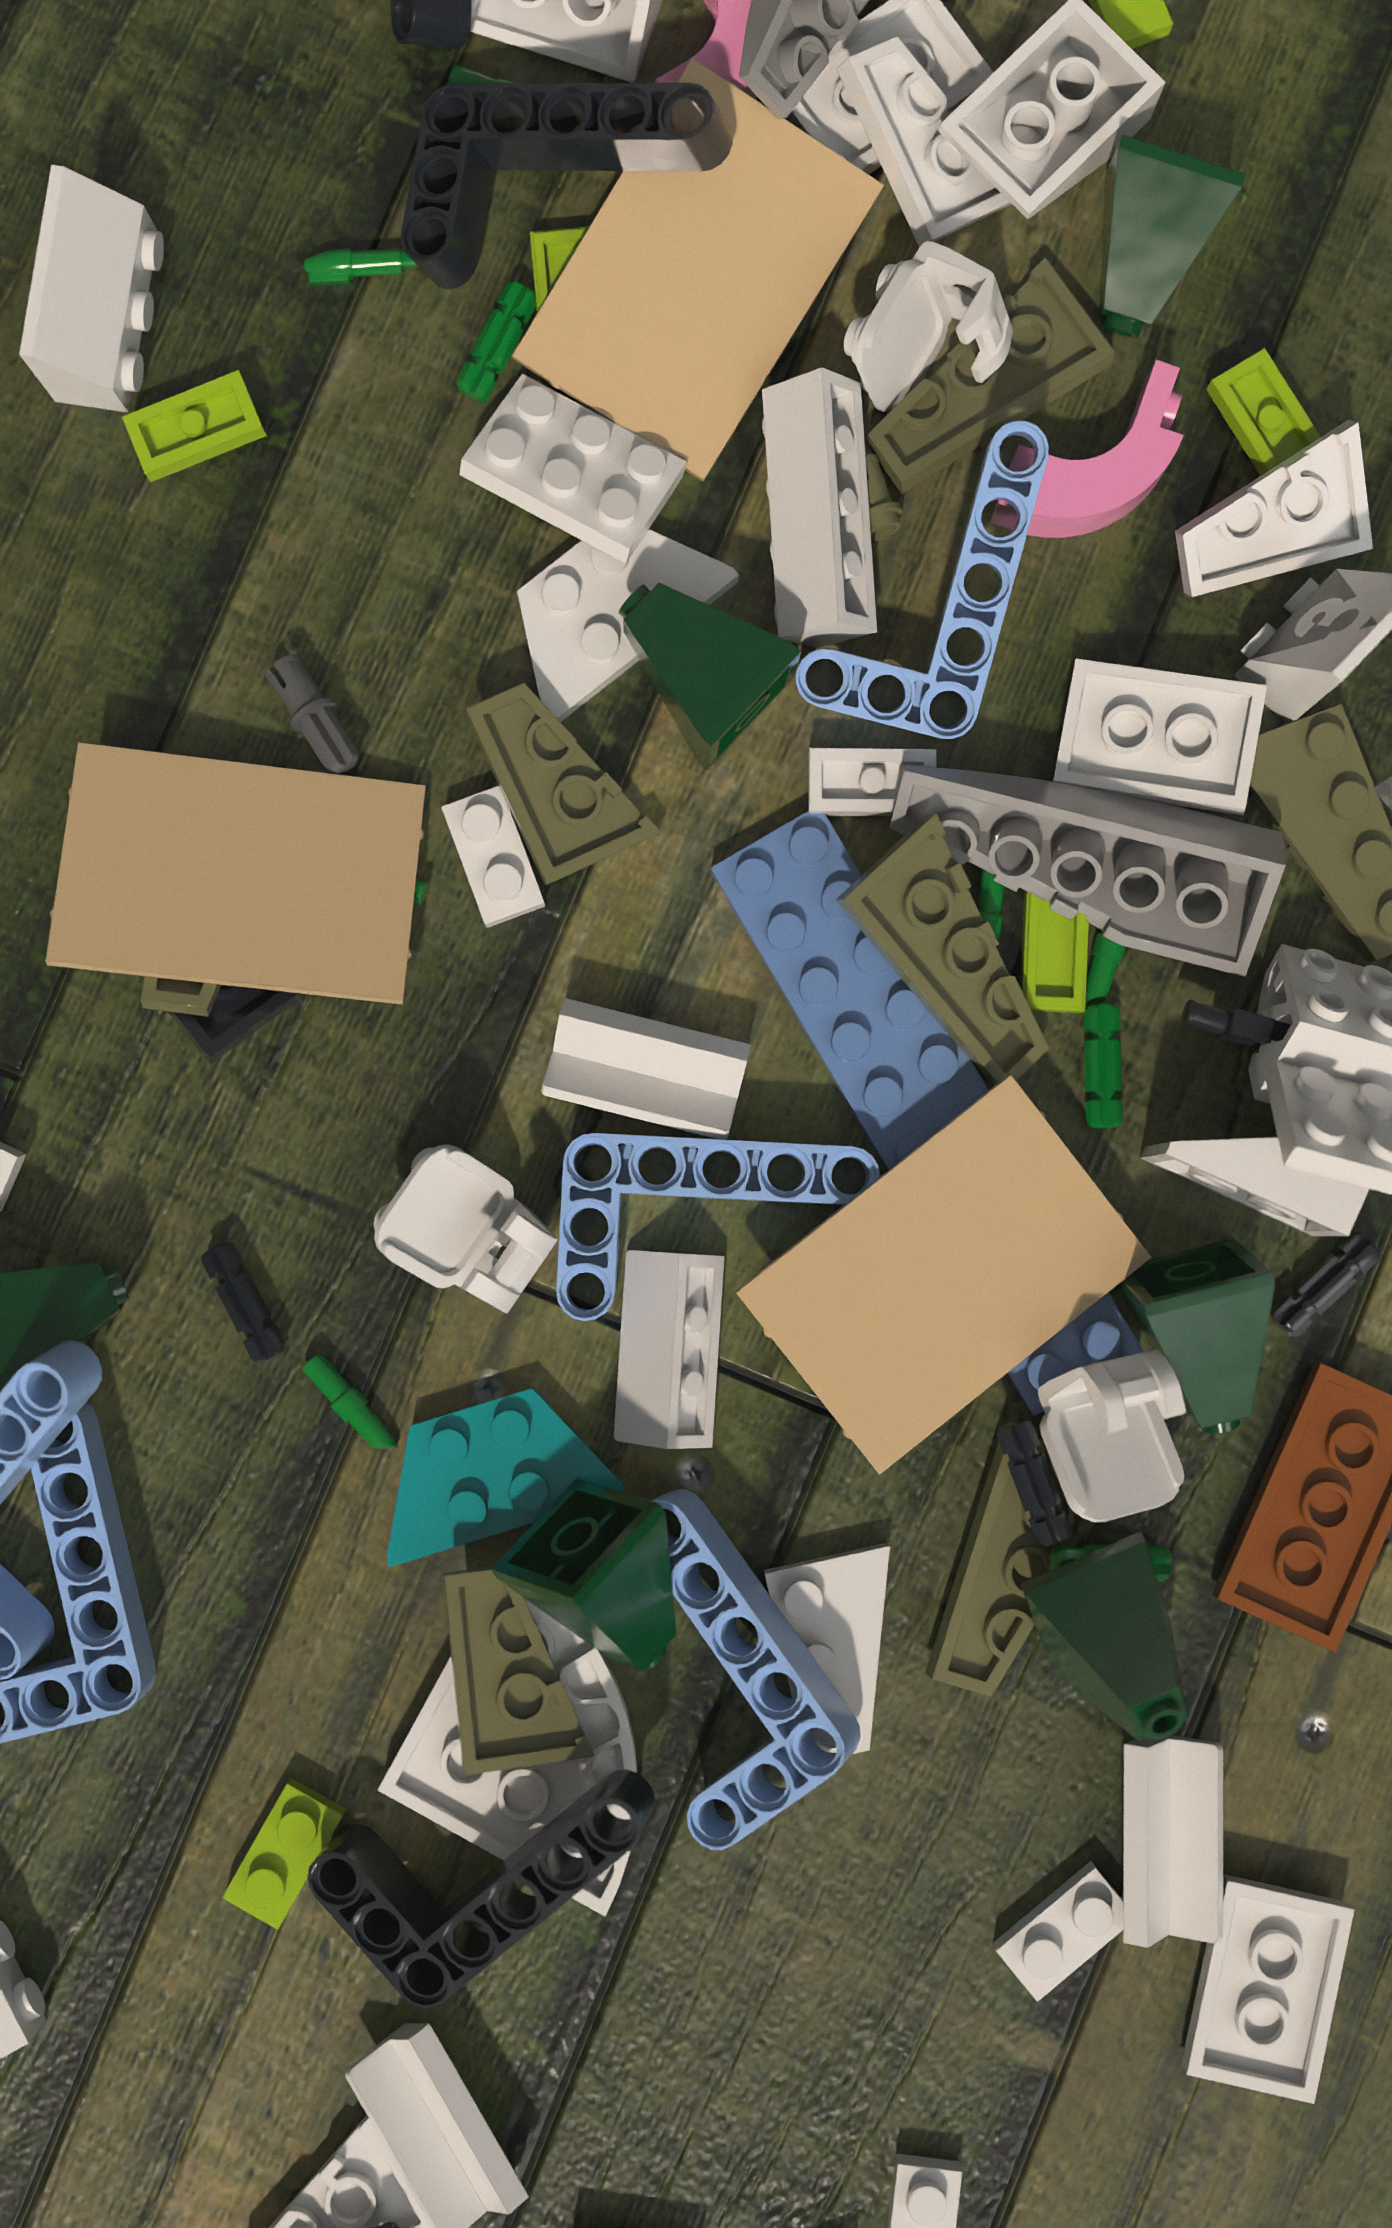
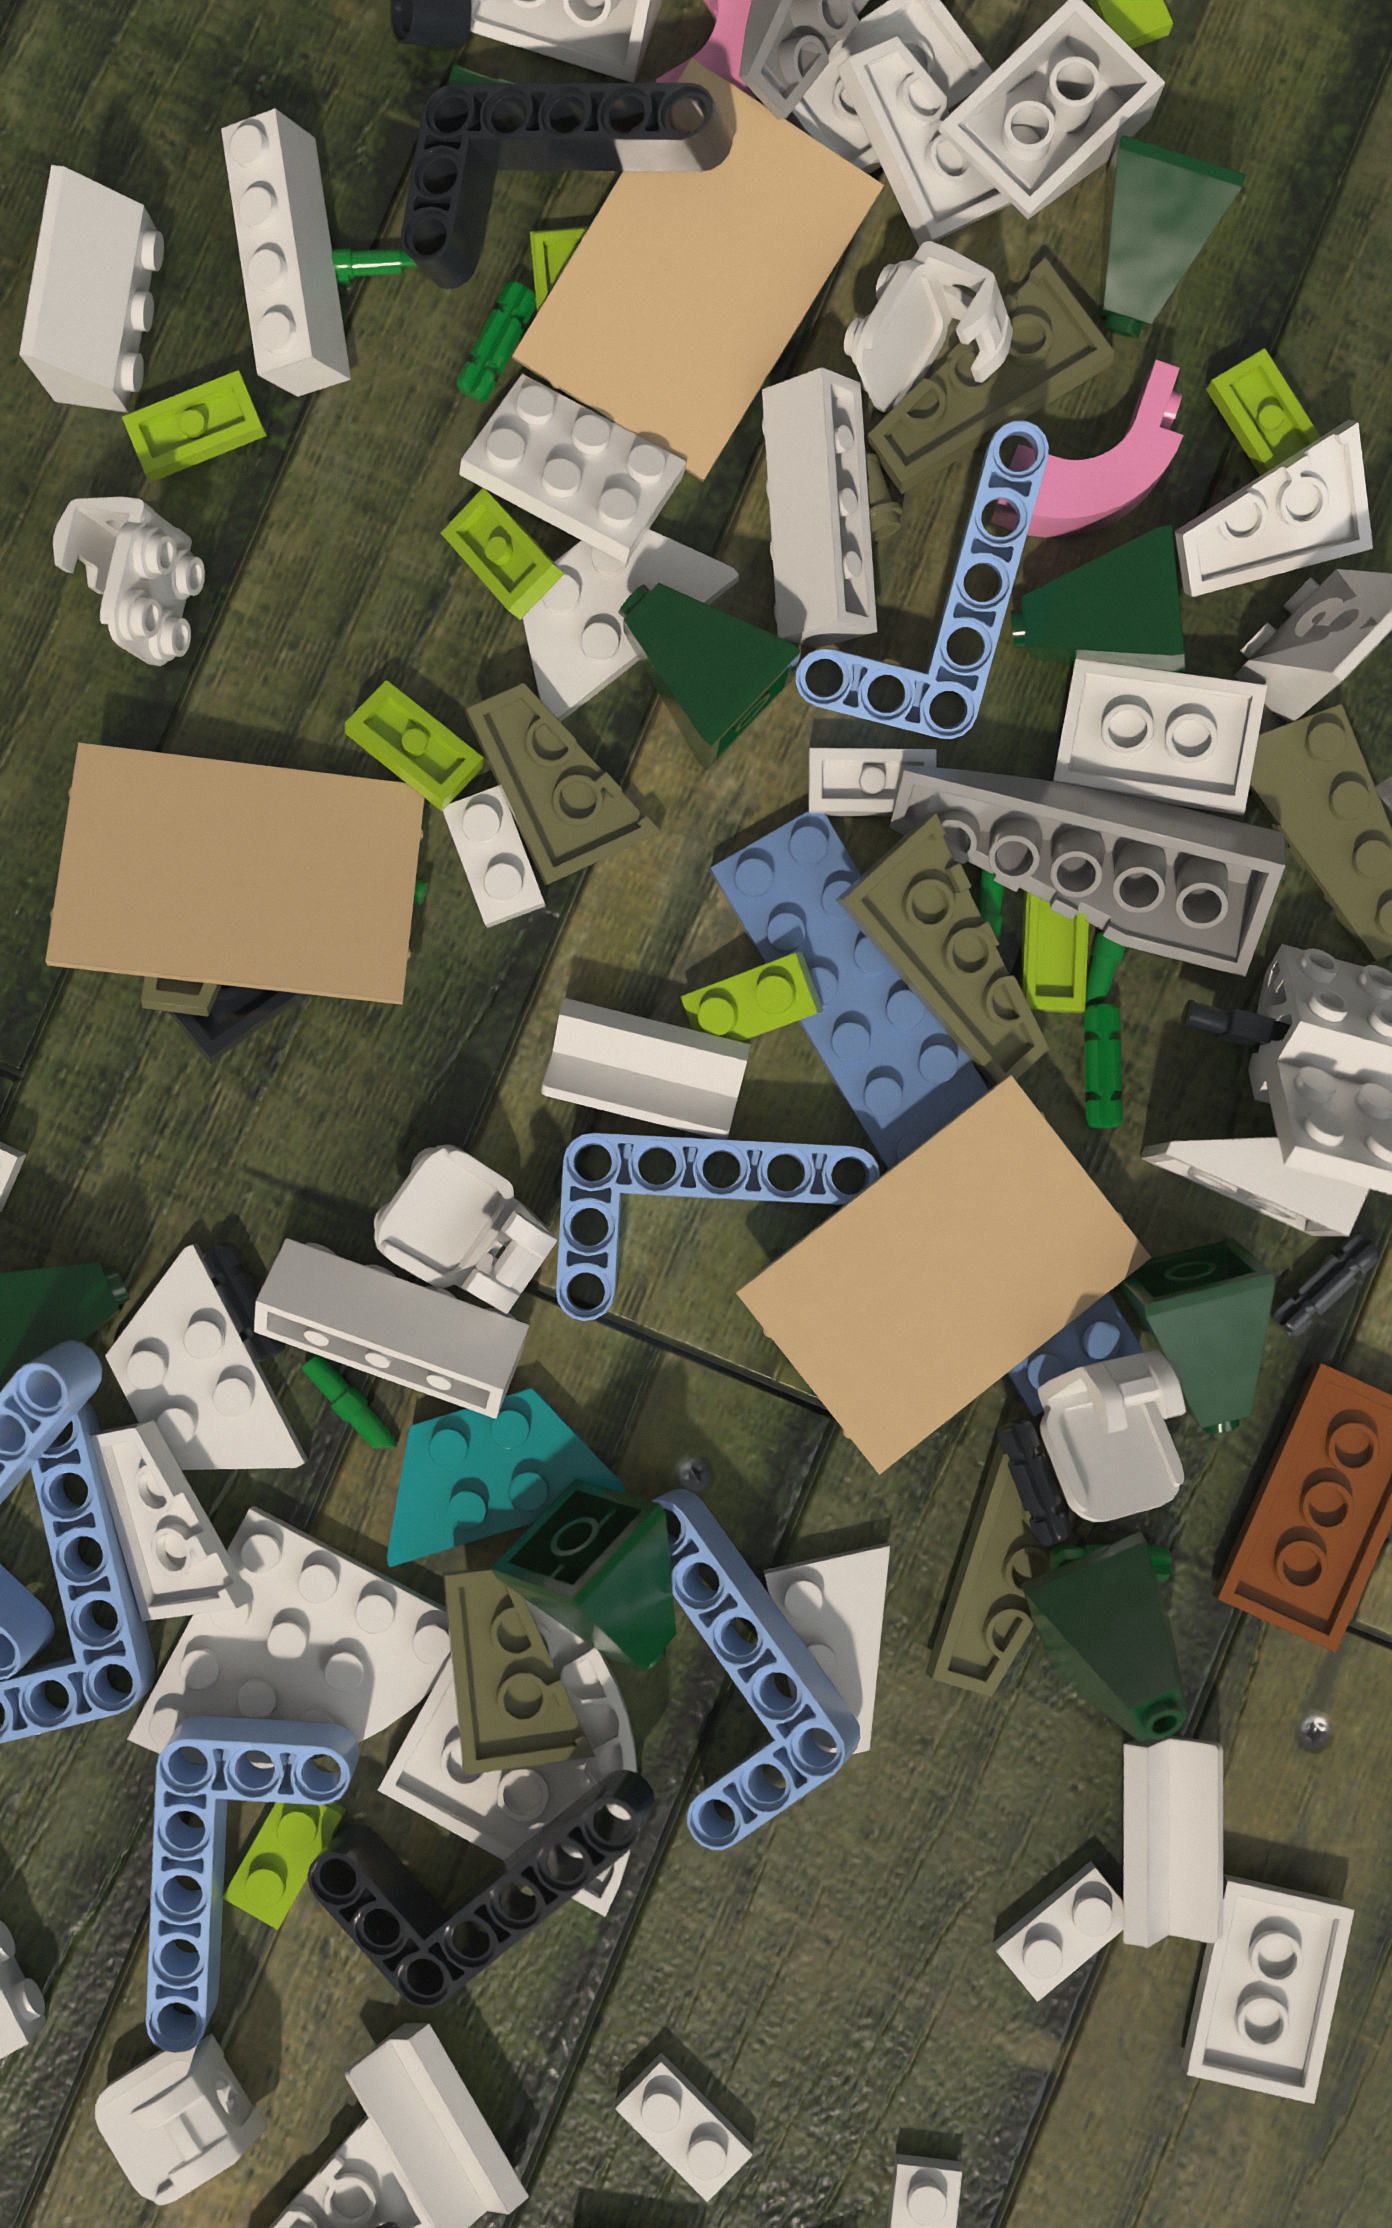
dark grey axle [265,654,358,775] -> none
white panel [614,1250,725,1449] -> none
none -> white piece [53,497,205,666]
none -> white wing [91,1420,254,1621]
none -> white piece [95,2034,267,2205]
none -> white wing [105,1244,308,1470]
none -> white plate [127,1506,451,1768]
none -> light blue beam [146,1715,360,2053]
none -> white brick [221,109,351,397]
none -> white brick [254,1238,529,1419]
none -> lime plate [345,680,484,811]
none -> lime plate [441,488,564,620]
none -> white plate [615,2053,753,2202]
none -> lime plate [680,951,824,1042]
none -> dark green slope [1011,525,1186,674]

